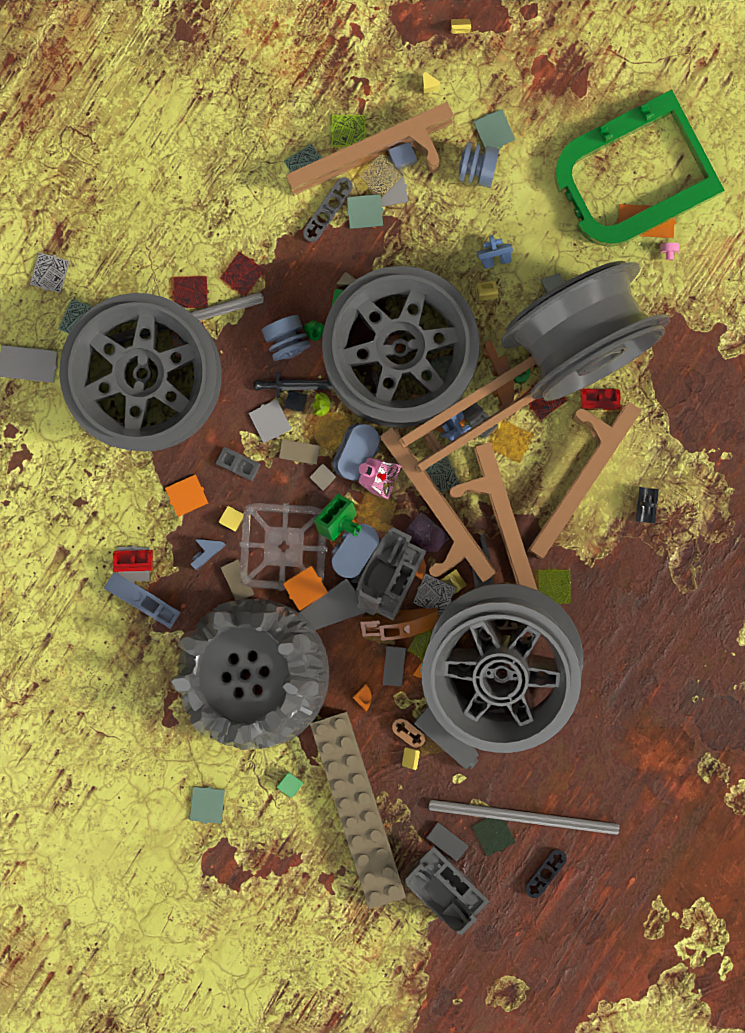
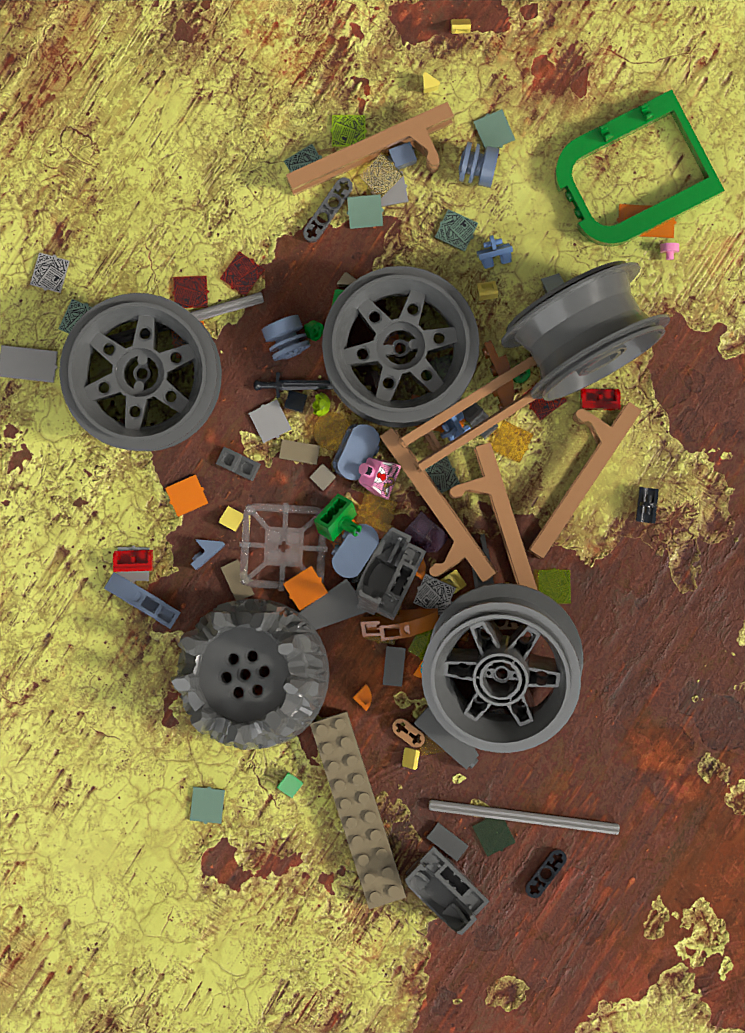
none -> sand green piece [435,209,478,252]

